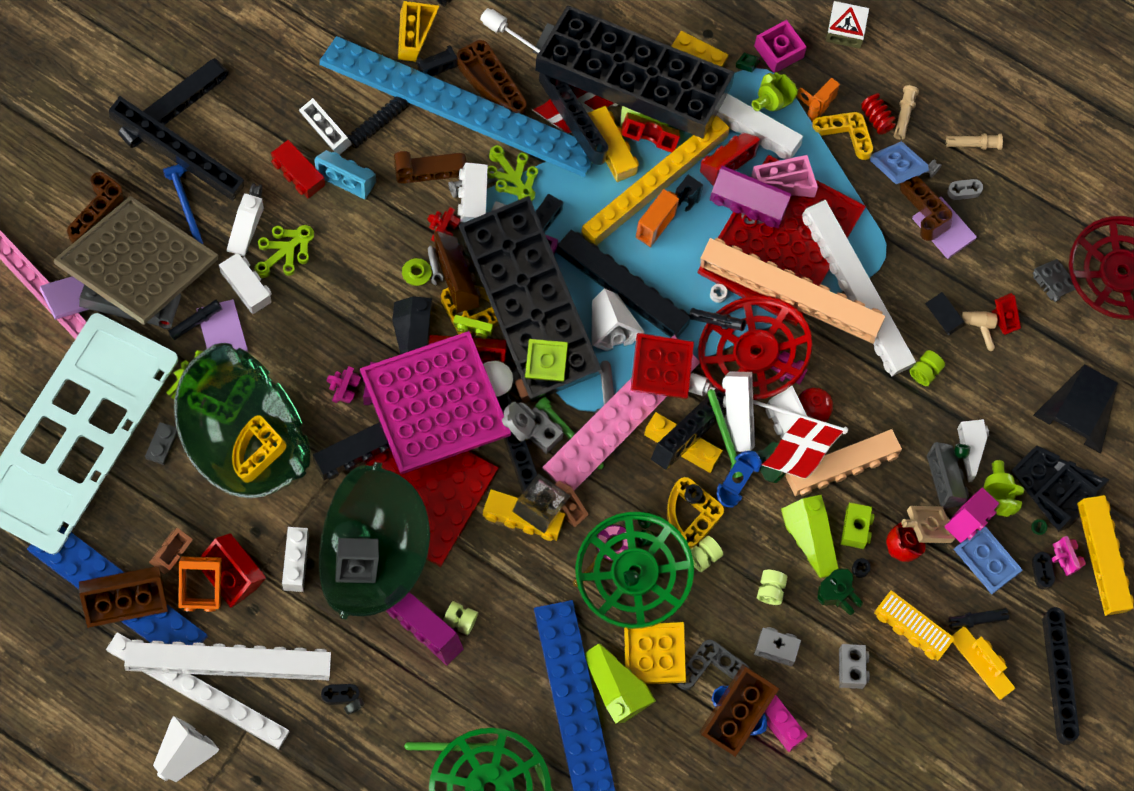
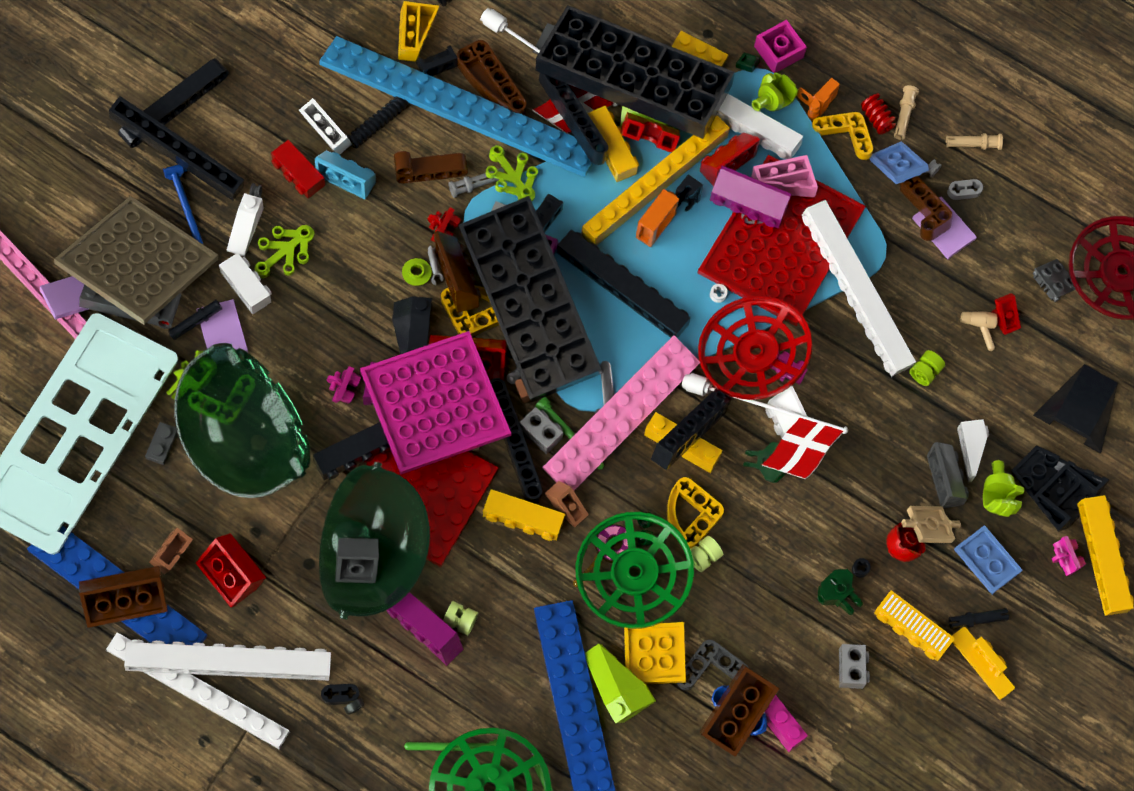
reddish brown beam [67,172,124,244] -> none
white slope [153,716,219,782] -> none
orange window [179,556,222,612] -> none
yellow beam [232,415,286,483] -> none
white brick [282,527,309,592] -> none
lime plate [453,315,494,339] -> none
white brick [458,163,488,222] -> none
white dish [483,361,513,397] -> none
light grey plate [502,402,538,441] -> none
clear smoke slope [512,474,570,534] -> none
lime plate [525,339,568,382] -> none
white slope [592,288,644,351] -> none
dark green hinge [623,570,640,587] -> none
red plate [630,333,694,399] -> none
black bush [684,484,703,504] -> none
black pin [689,308,746,331] -> none
light nougat brick [700,238,885,344] -> none
bright green piece [707,389,743,478] -> none
blue piece [717,451,762,508] -> none
white brick [722,372,755,452] -> none
light grey brick [754,627,801,667] -> none
yellowish green wheel [757,570,788,605] -> none
lime wedge [781,495,838,578] -> none
light nougat brick [785,429,902,496] -> none
red cylinder [798,387,833,422] -> none
piece [825,1,869,49] -> none
lime brick [841,502,874,549] -> none
black hinge [925,292,964,336] -> none
dark pink brick [944,487,999,543] -> none
dark green hinge [954,444,971,459] -> none
dark green hinge [1031,519,1047,535] -> none
black beam [1032,552,1055,590] -> none
black beam [1042,607,1079,745] -> none

